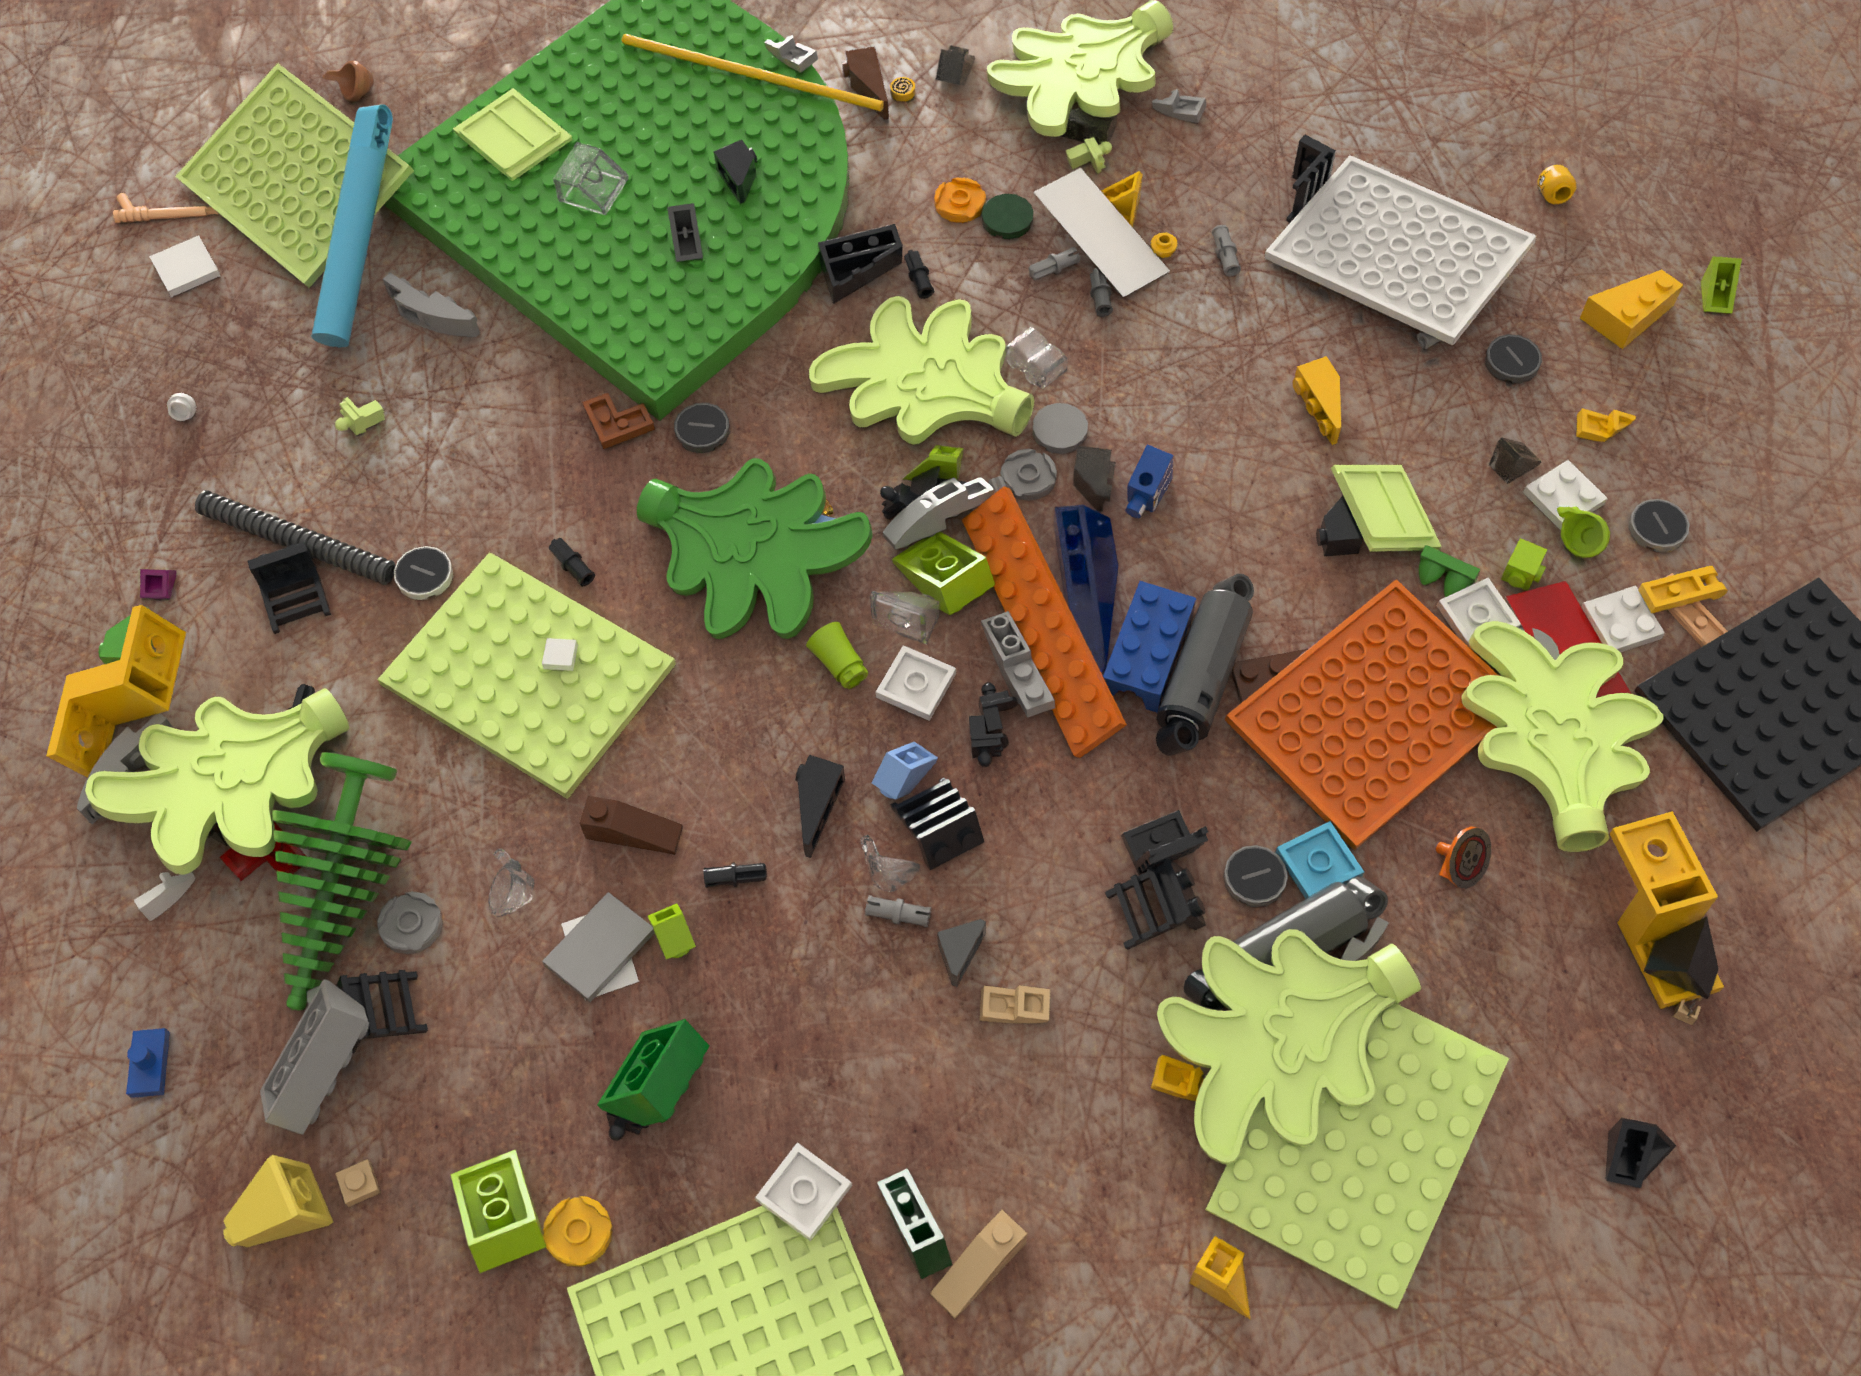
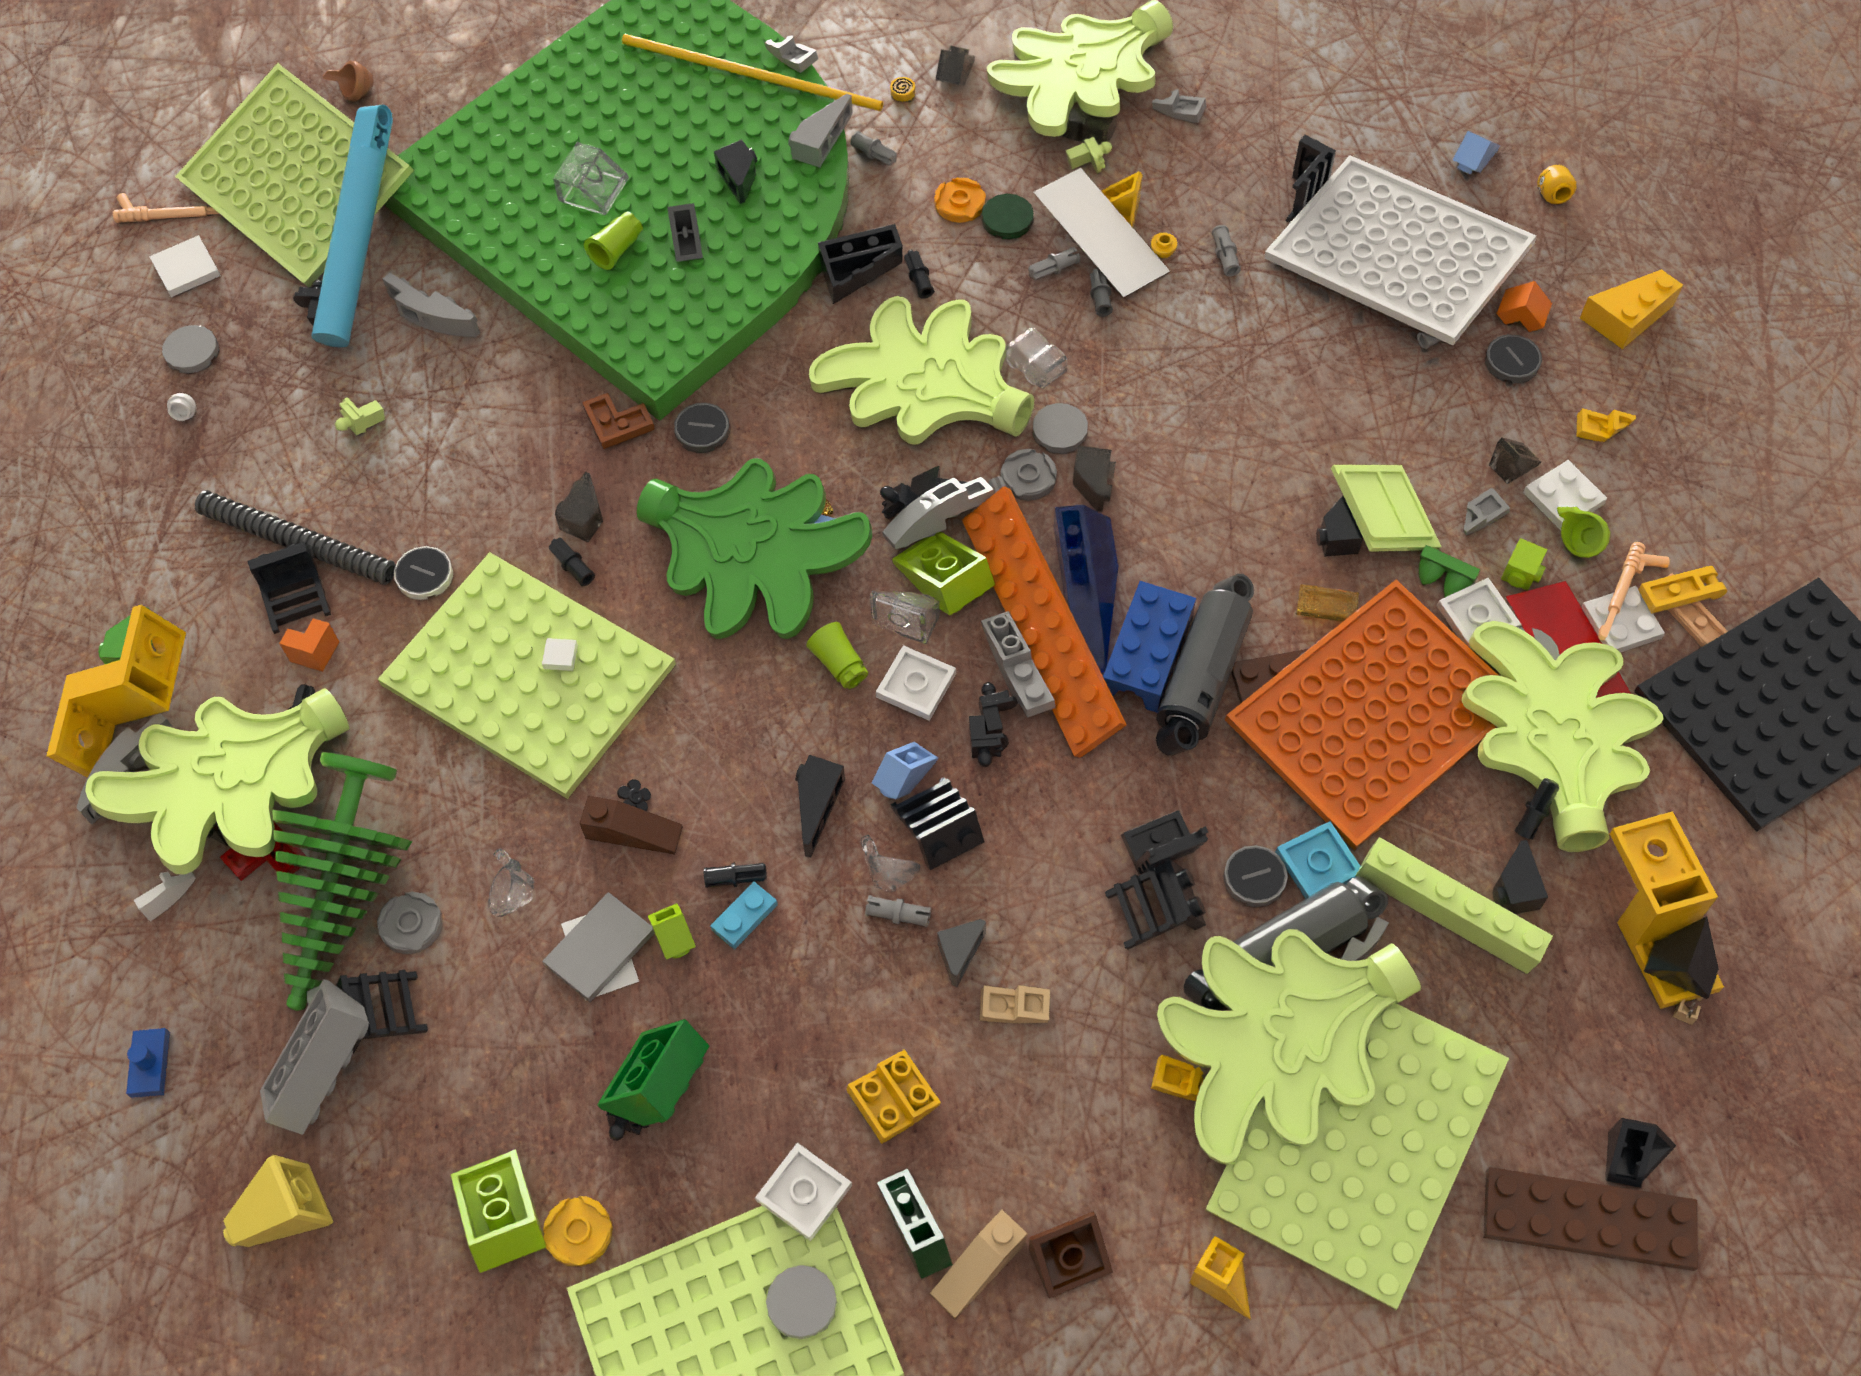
magenta slope [140,569,176,599] -> none
tan plate [335,1159,381,1207] -> none
yellowish green piece [453,88,573,181] -> none
reddish brown slope [842,47,889,120] -> none
lime slope [903,445,964,481] -> none
blue torso [1125,444,1173,518] -> none
yellow slope [1293,356,1341,445] -> none
shield [1436,826,1491,889] -> none
black tile [1628,499,1690,552] -> none
lime slope [1701,256,1742,314] -> none
none -> light grey tile [162,325,219,374]
none -> orange piece [279,618,339,672]
none -> black piece [293,279,322,325]
none -> clear smoke slope [555,472,603,542]
none -> lime plant [584,212,643,270]
none -> black plant [617,779,651,811]
none -> medium azure plate [710,882,778,950]
none -> light grey tile [766,1265,837,1340]
none -> light grey slope [788,94,853,167]
none -> yellow slope [846,1049,941,1144]
none -> light grey axle [850,131,897,166]
none -> reddish brown slope [1028,1211,1113,1299]
none -> clear yellow plate [1296,584,1359,622]
none -> yellowish green brick [1356,837,1553,974]
none -> light blue slope [1453,131,1500,174]
none -> light grey slope [1464,488,1510,535]
none -> reddish brown plate [1484,1167,1698,1271]
none -> black slope [1492,840,1548,914]
none -> orange piece [1497,281,1552,332]
none -> black axle [1515,778,1559,840]
none -> light nougat piece [1598,542,1670,641]

